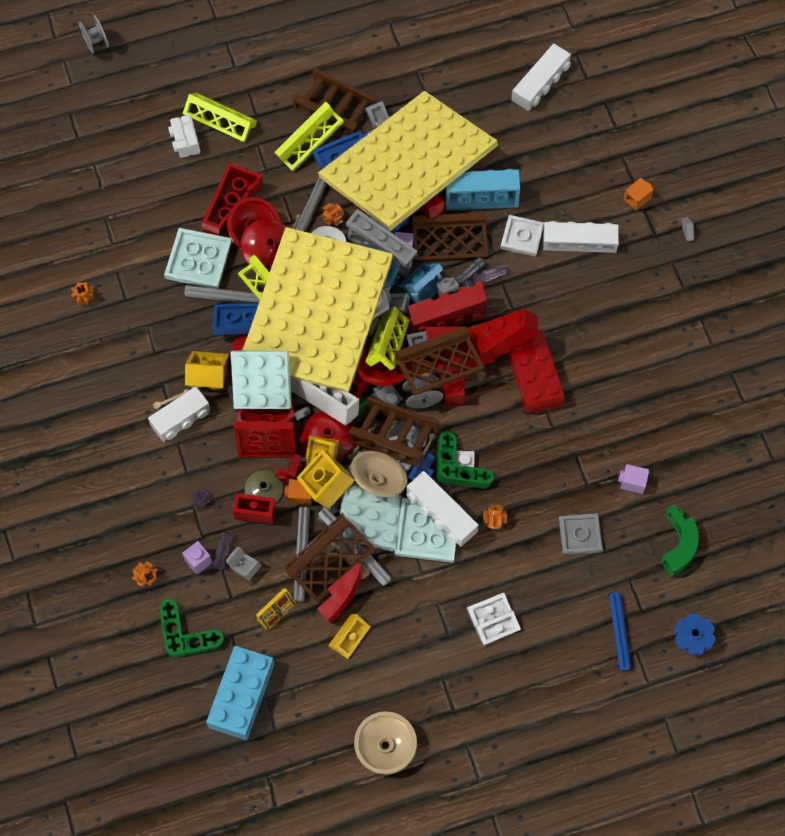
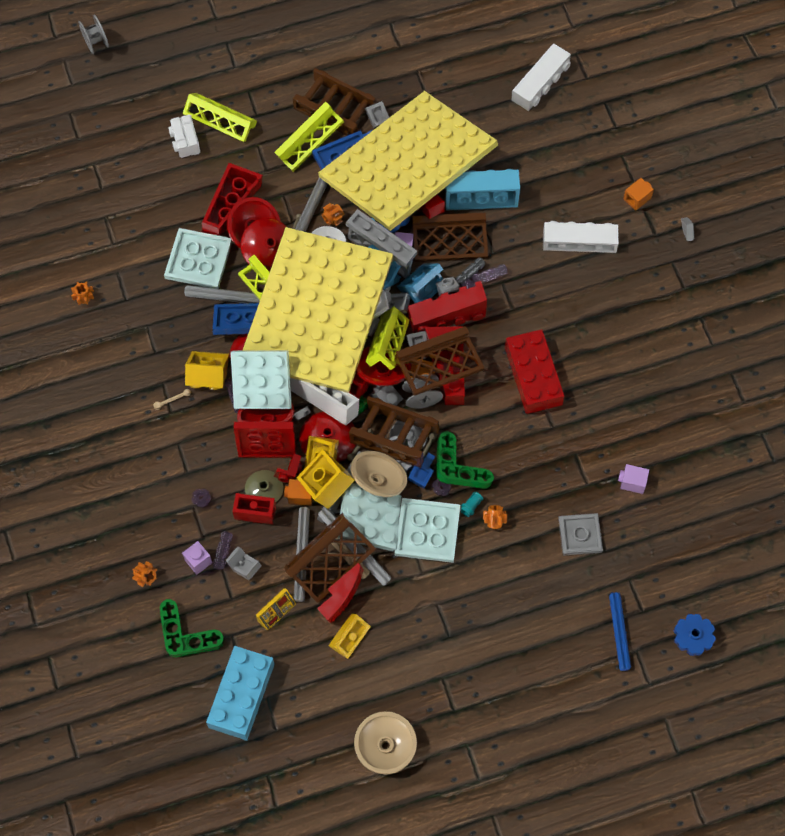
white brick [148,386,211,442] -> none
white brick [406,471,479,547] -> none
white plate [456,451,474,467] -> none
red wedge [463,308,539,368] -> none
white slope [467,592,521,645] -> none
white tile [500,215,544,257] -> none
green arch [660,504,699,578] -> none
none -> teal pin [460,491,484,517]

